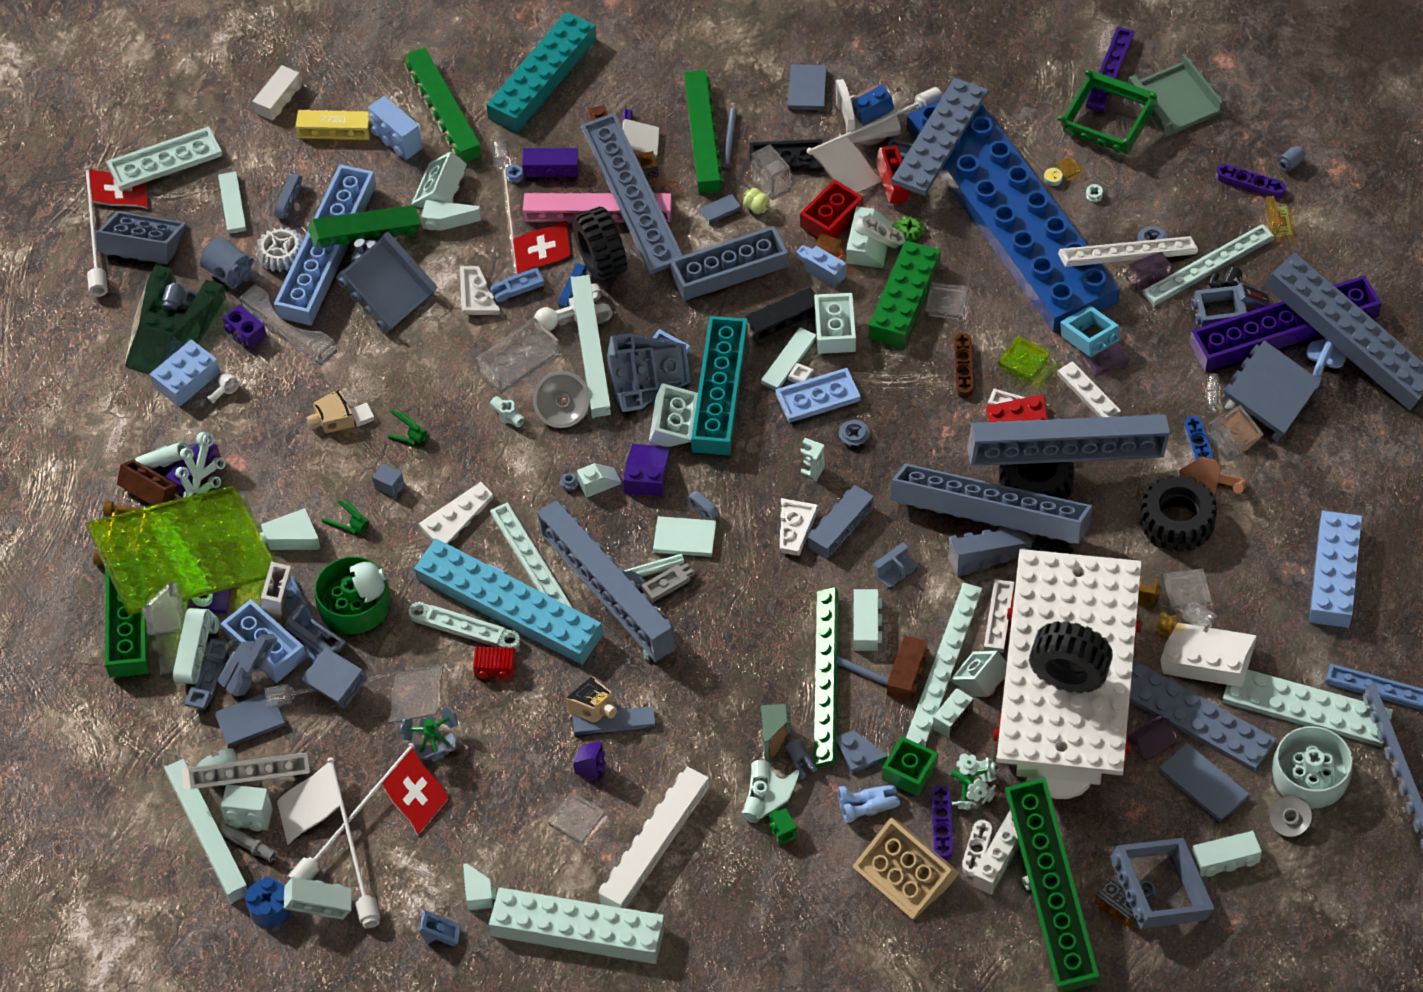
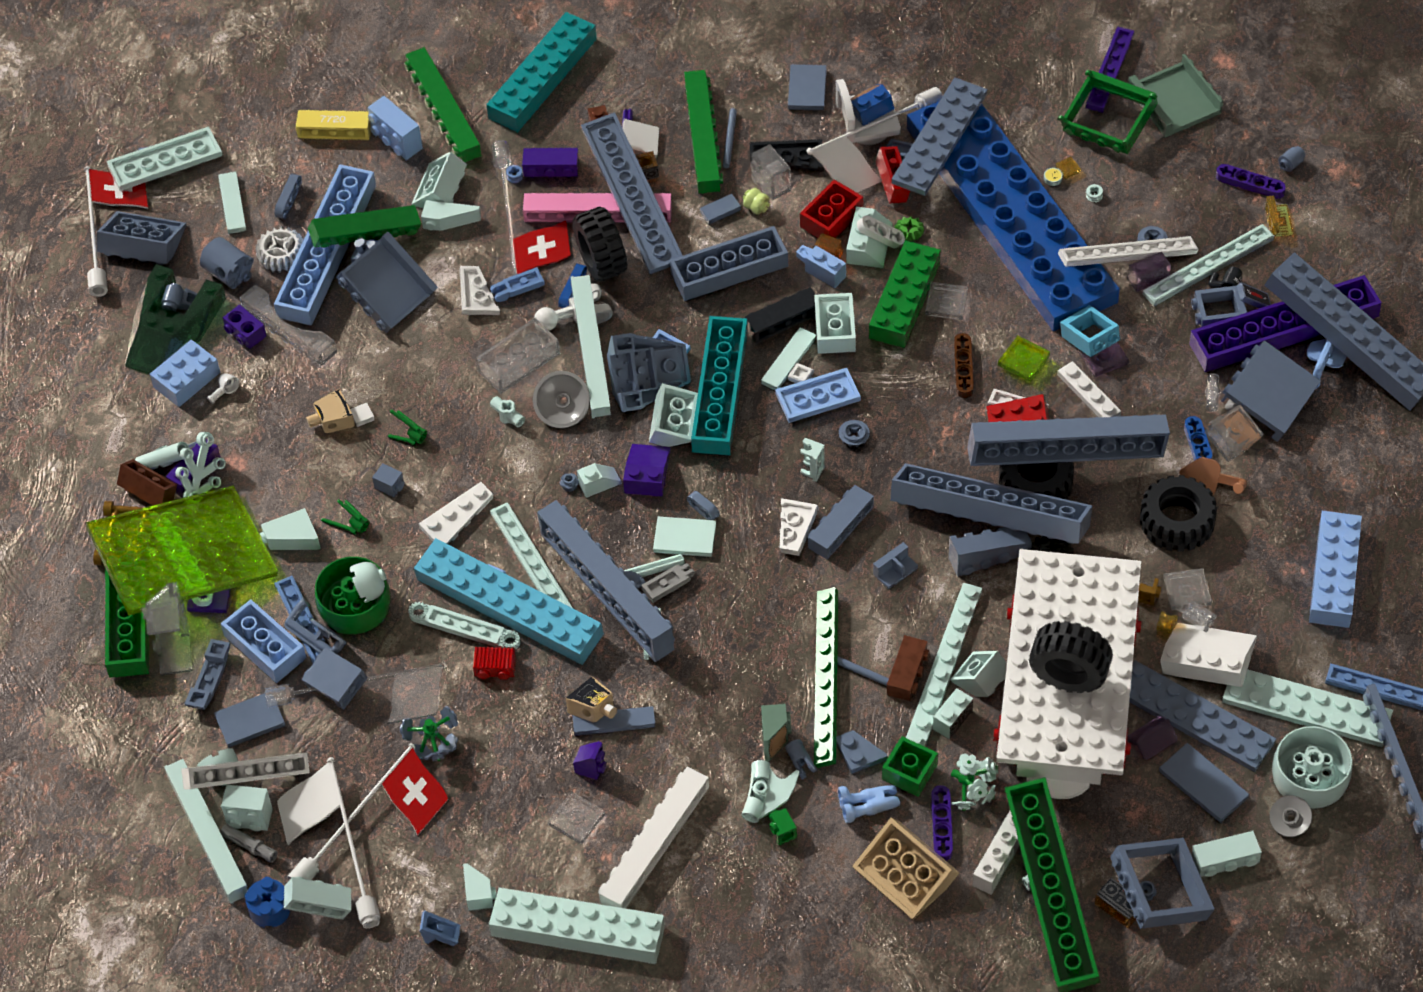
light aqua beam [173,608,219,684] -> none
sand blue plate [218,634,278,696] -> none
white brick [252,65,302,121] -> none
white brick [261,562,291,620] -> none
light aqua brick [854,589,882,651] -> none
white beam [962,820,992,877] -> none
white plate [984,580,1014,653] -> none

